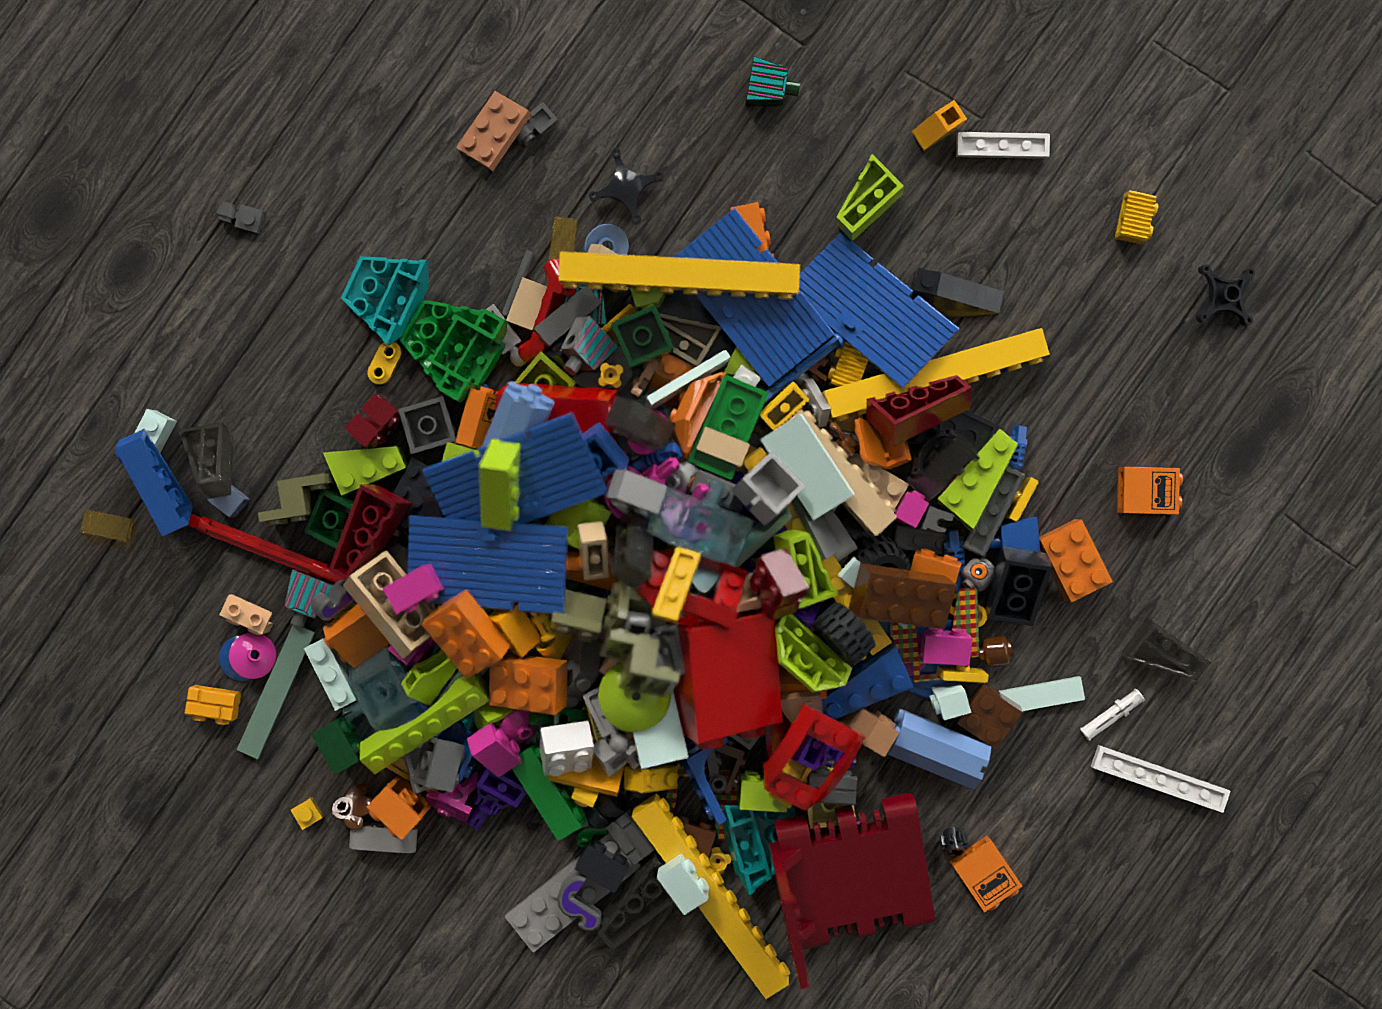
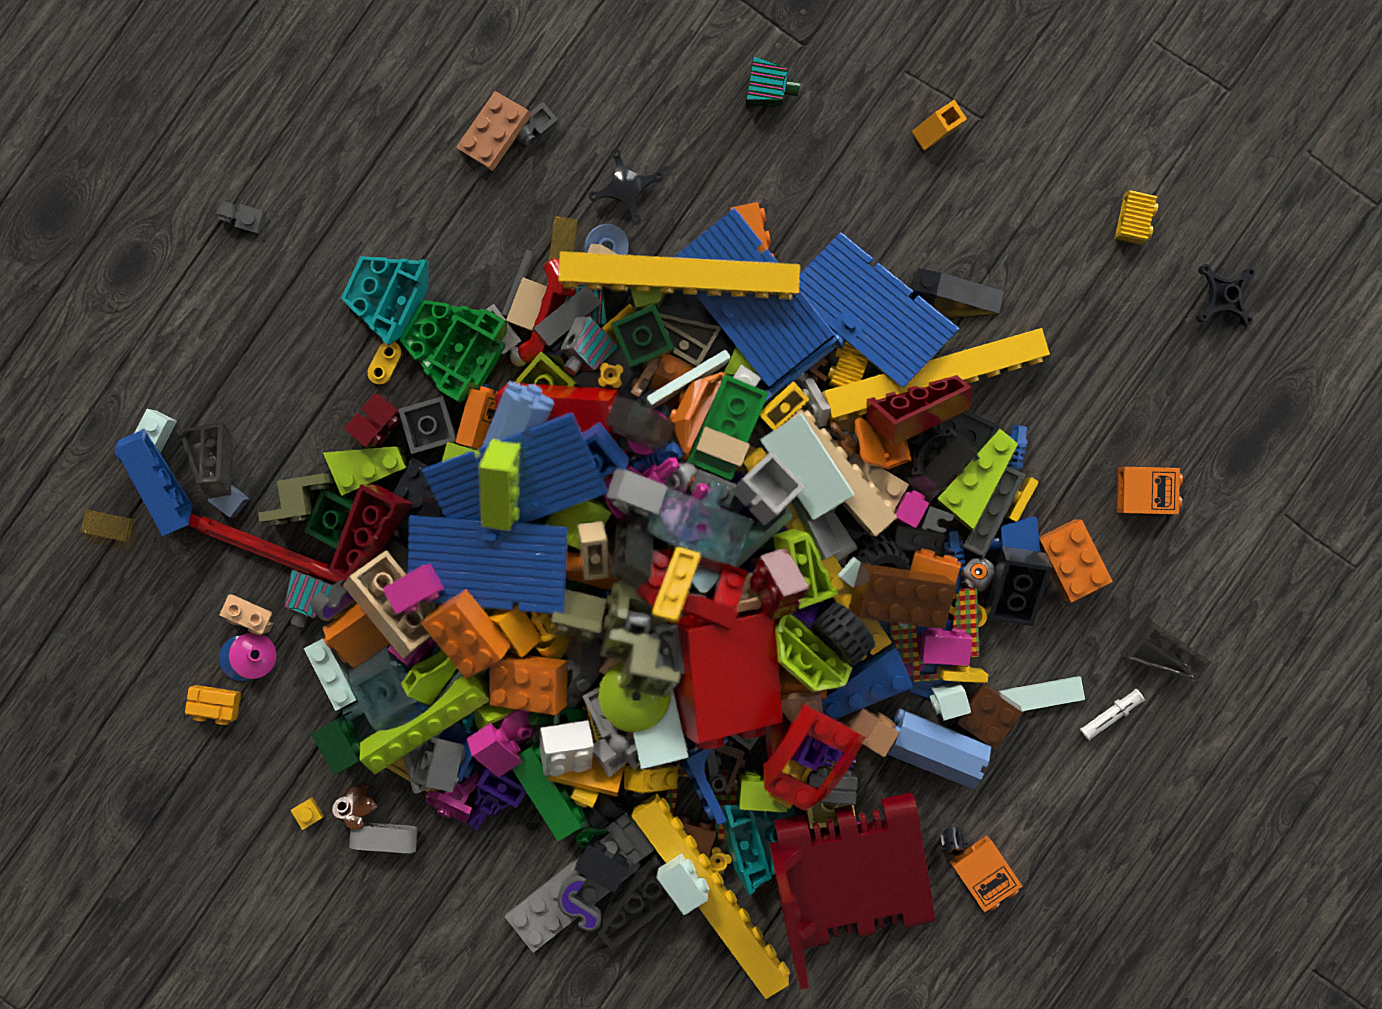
sand green tile [237,625,316,759] -> none
orange brick [367,775,431,840] -> none
lime wedge [836,154,904,241] -> none
white plate [956,132,1050,159] -> none
reddish brown head [979,636,1014,667] -> none
white plate [1091,745,1231,813] -> none

